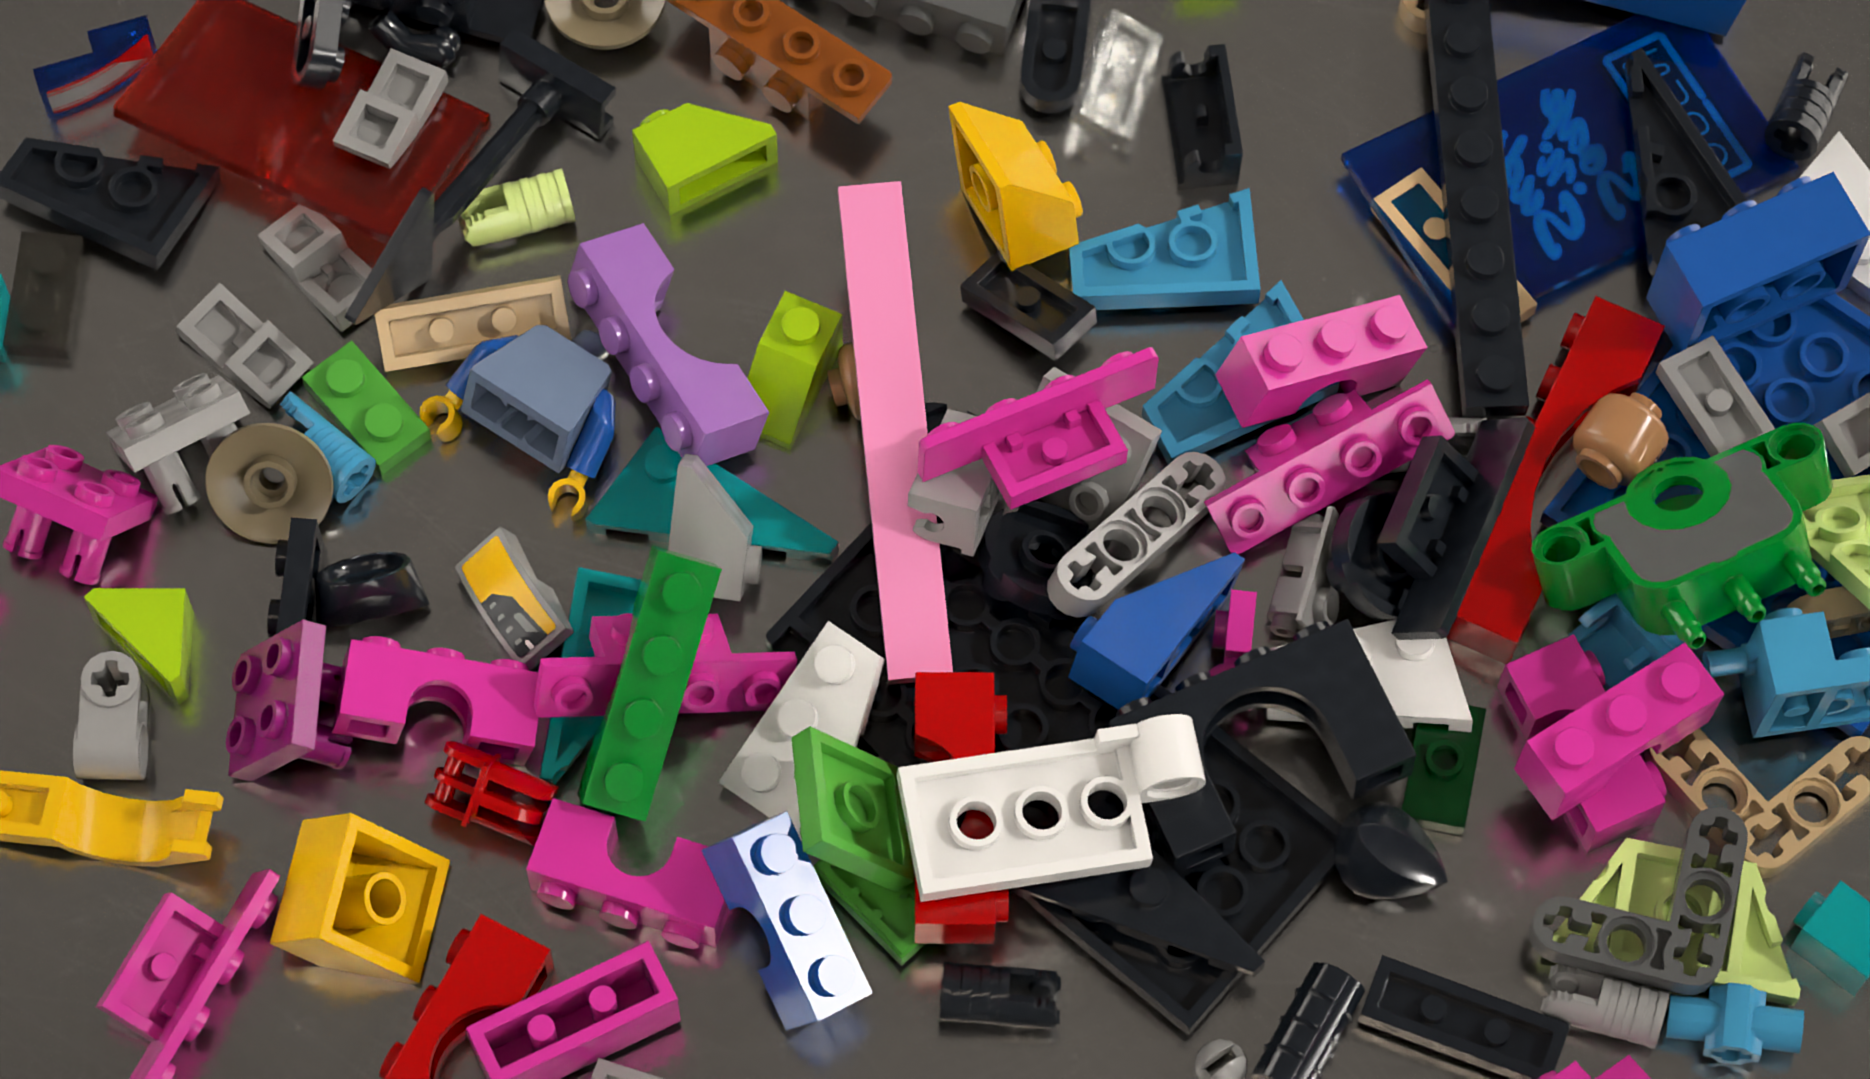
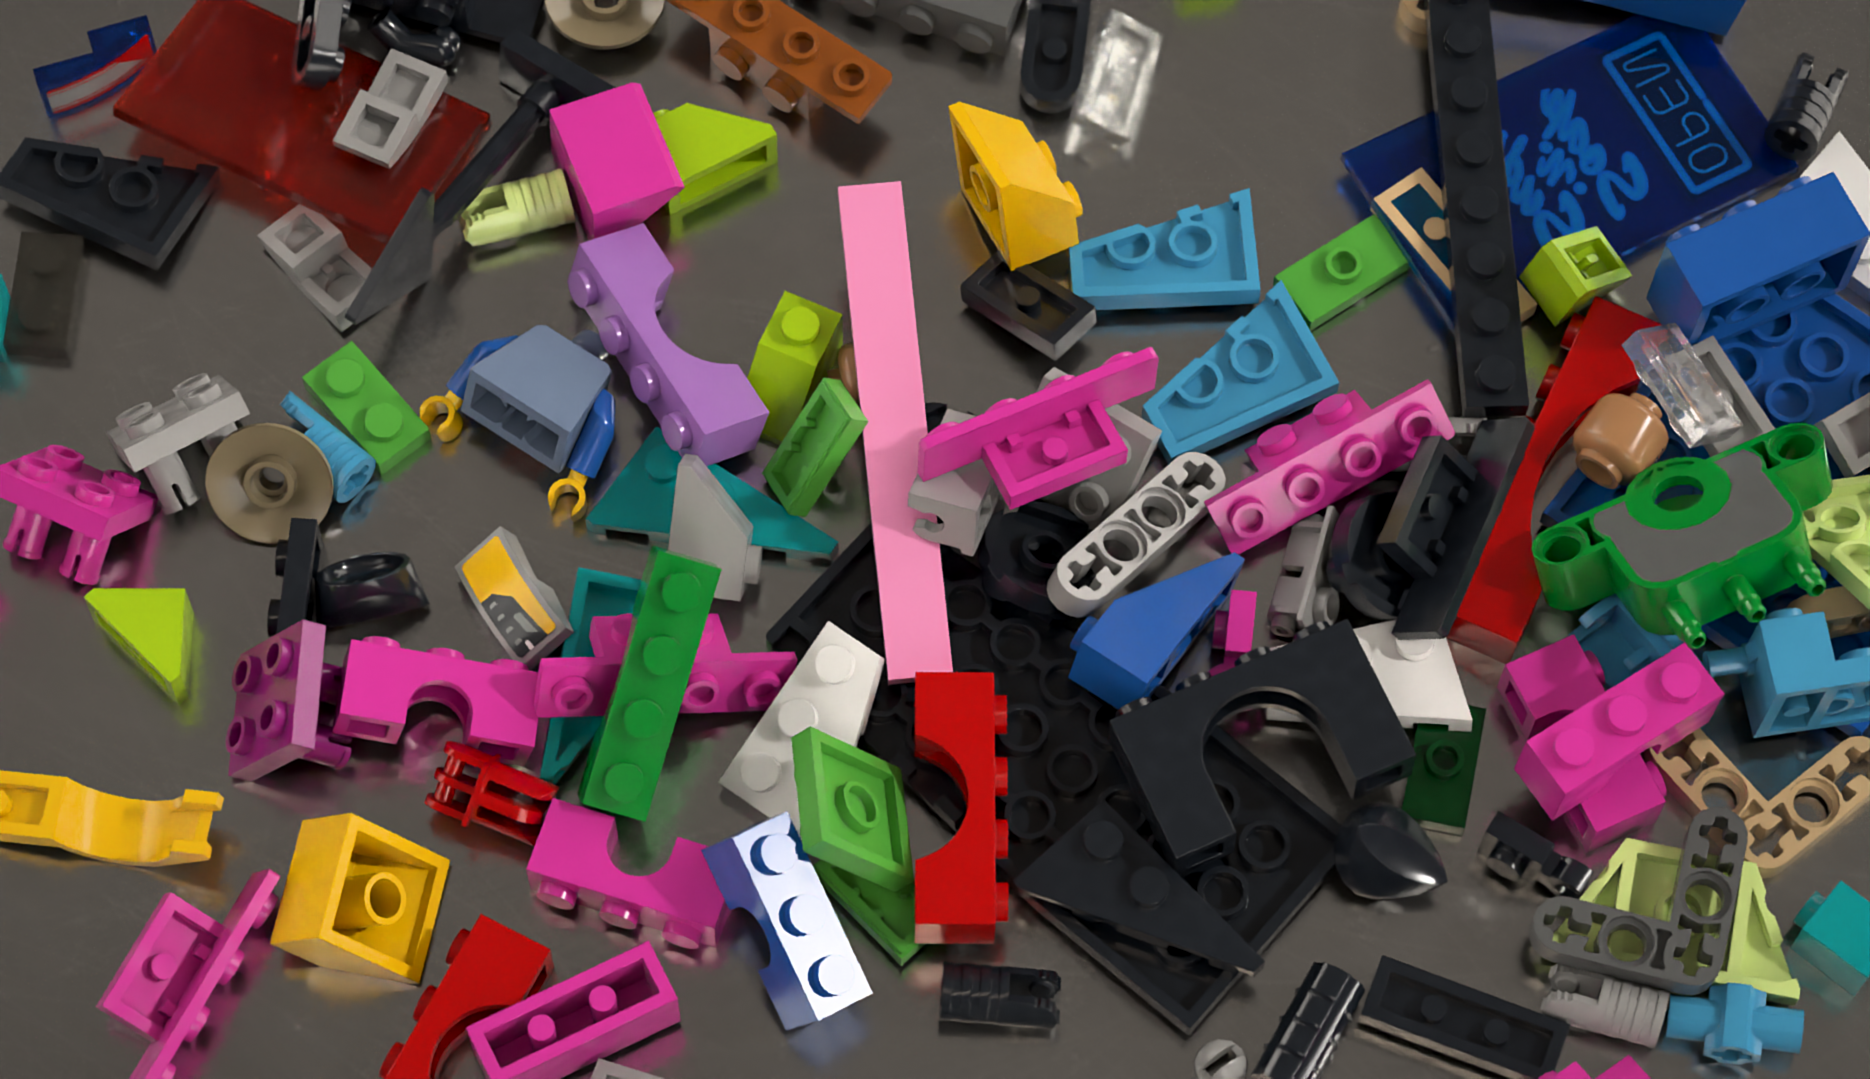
light grey piece [73,651,149,780] -> none
light grey slope [175,283,314,409] -> none
tan plate [375,275,571,372] -> none
white hinge [897,714,1206,902] -> none
black hinge [1160,44,1243,190] -> none
dark pink arch [1215,295,1427,428] -> none
black wing [1624,48,1747,277] -> none
none -> dark pink slope [549,82,685,240]
none -> bright green plate [762,377,869,517]
none -> bright green plate [1273,214,1411,331]
none -> black plate [1478,811,1594,899]
none -> lime slope [1519,226,1633,327]
none -> clear plate [1622,323,1743,448]

